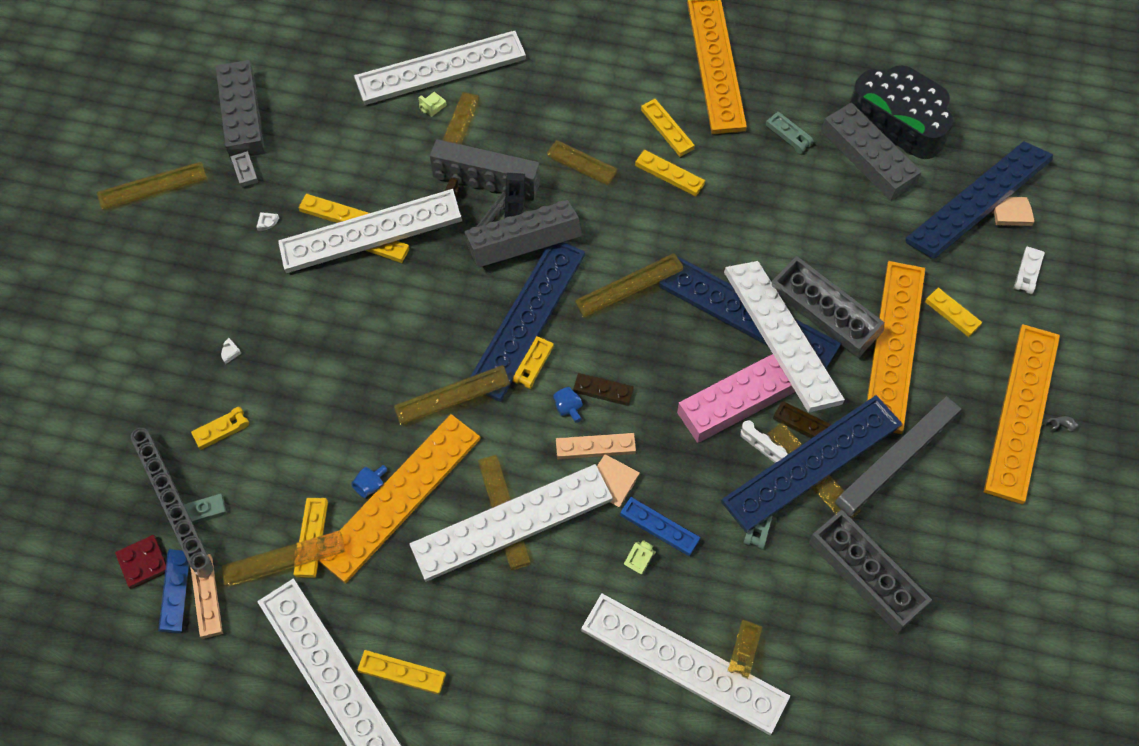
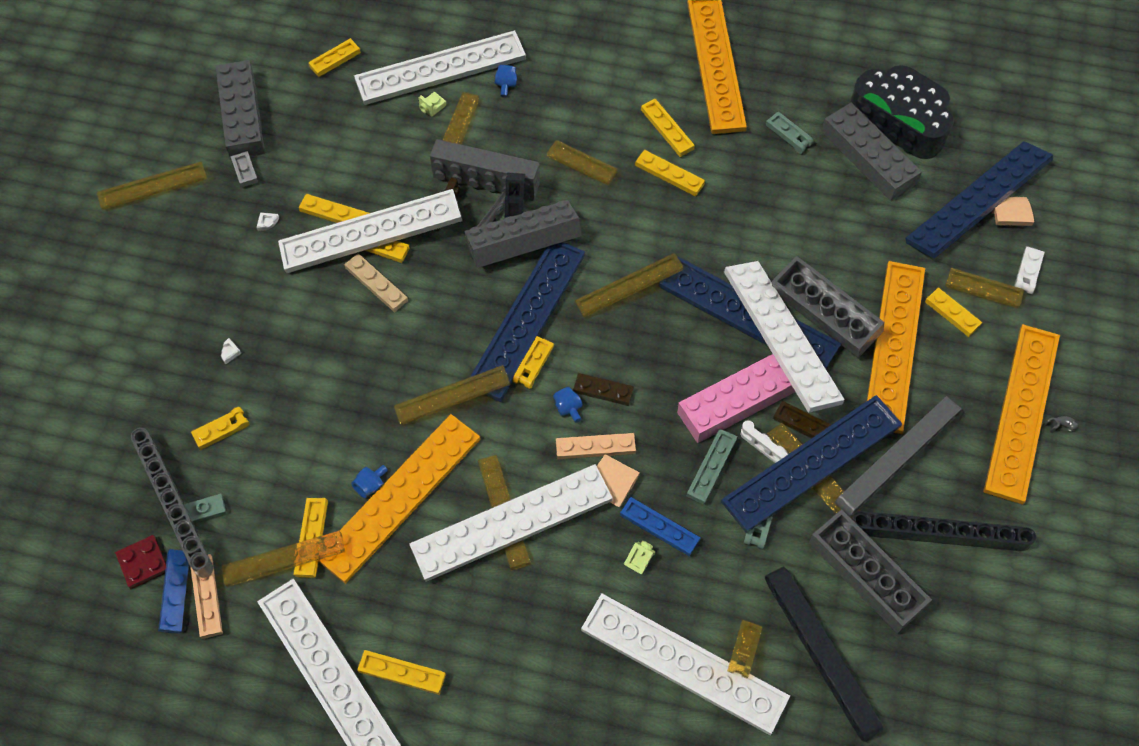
none -> yellow plate [308,38,361,77]
none -> tan plate [344,254,408,312]
none -> blue piece [494,65,517,97]
none -> sand green plate [686,429,737,505]
none -> black beam [765,566,883,742]
none -> black beam [852,511,1036,551]
none -> clear yellow plate [945,268,1024,308]

